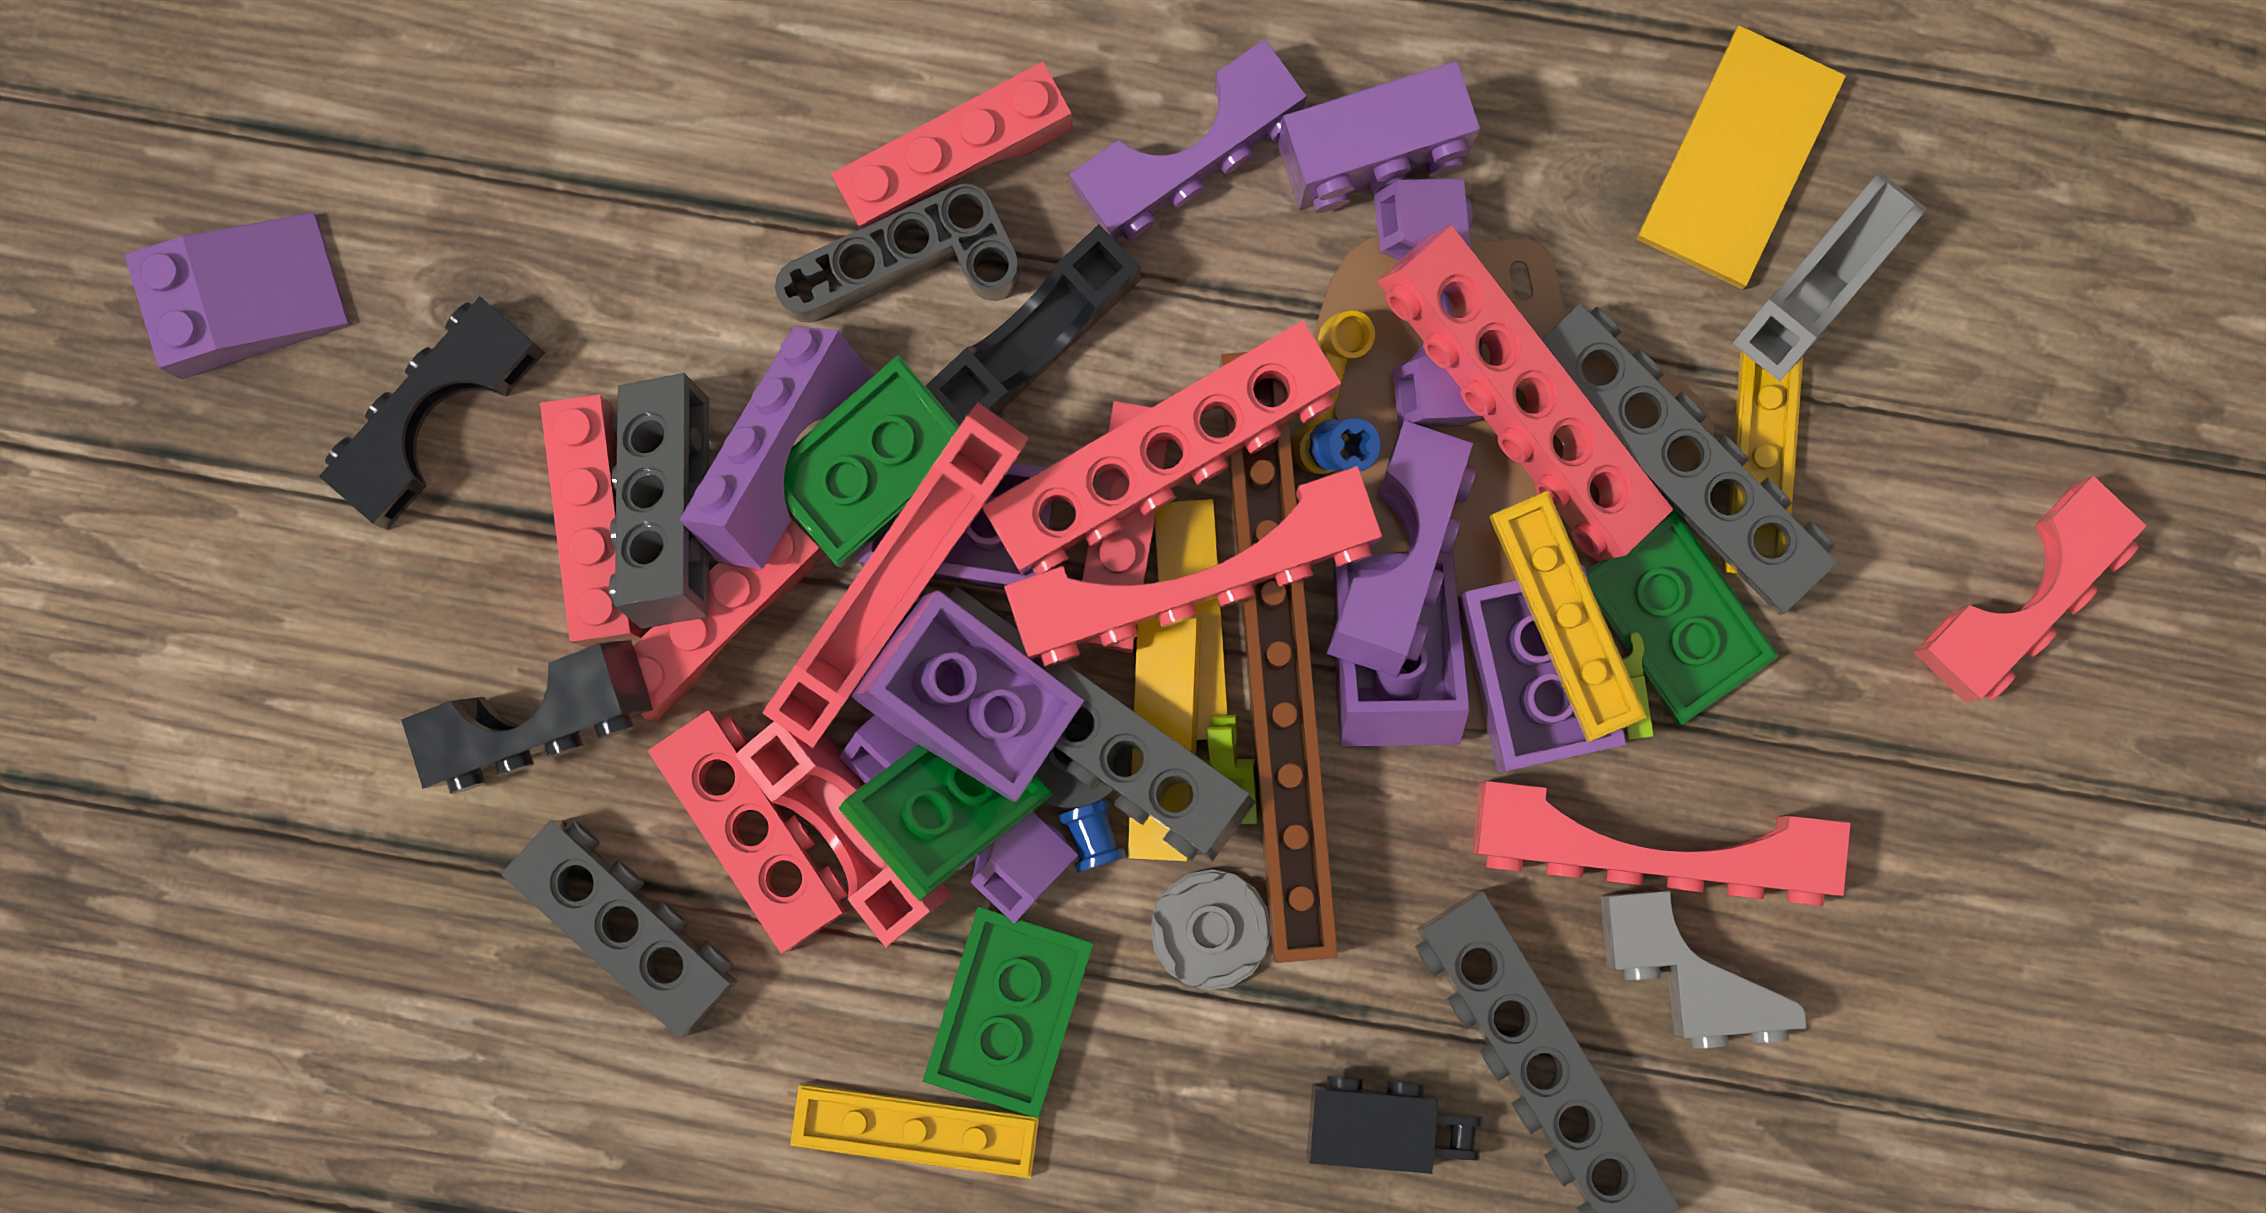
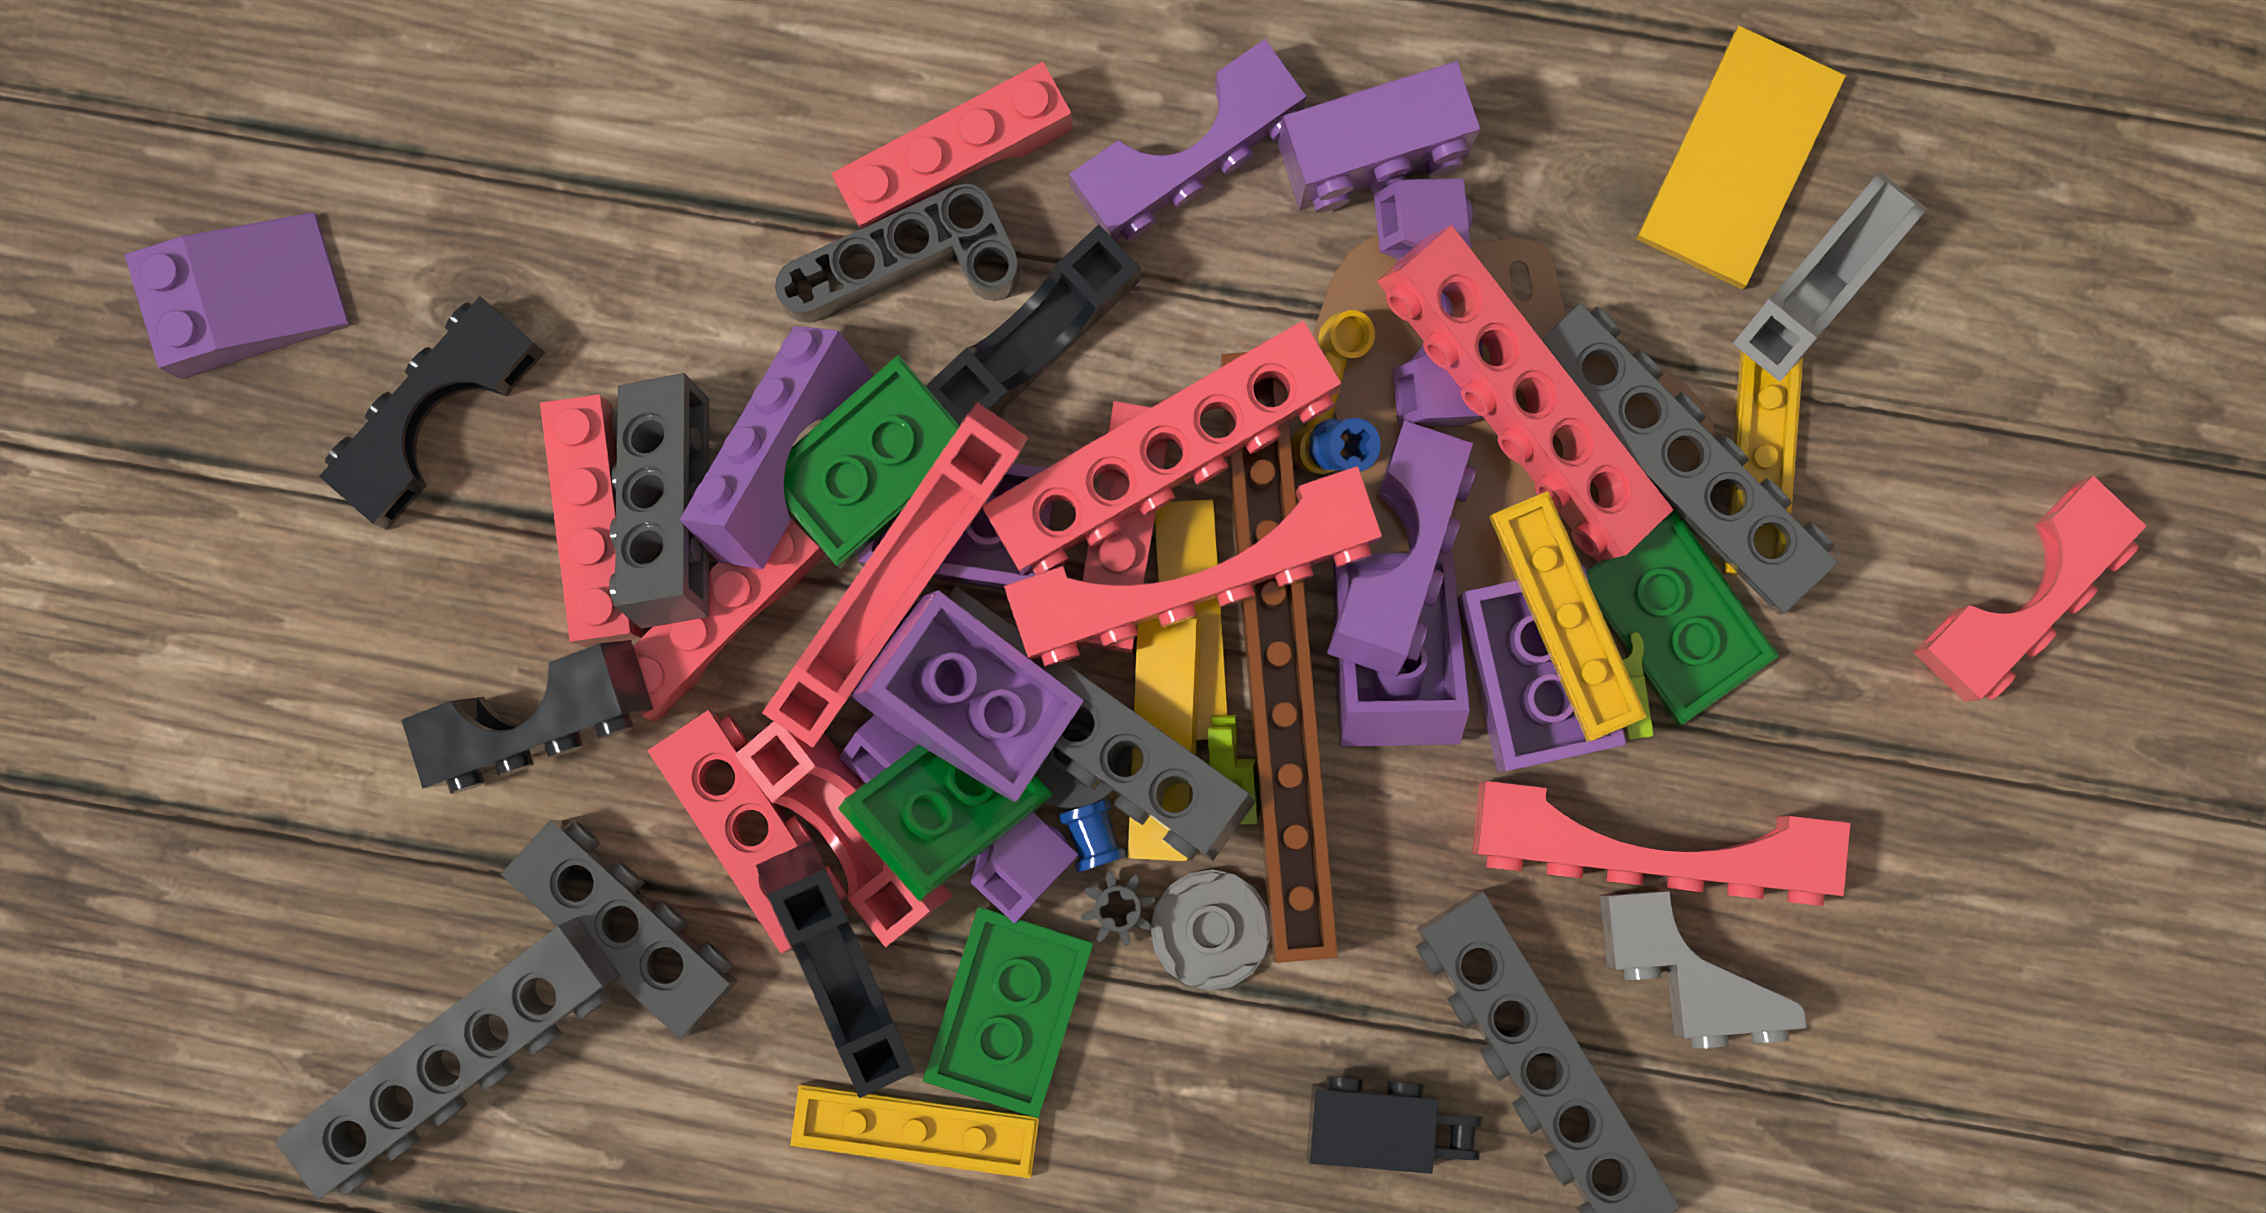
none -> dark grey brick [275,917,620,1200]
none -> black arch [756,840,916,1098]
none -> dark grey gear [1081,871,1155,946]

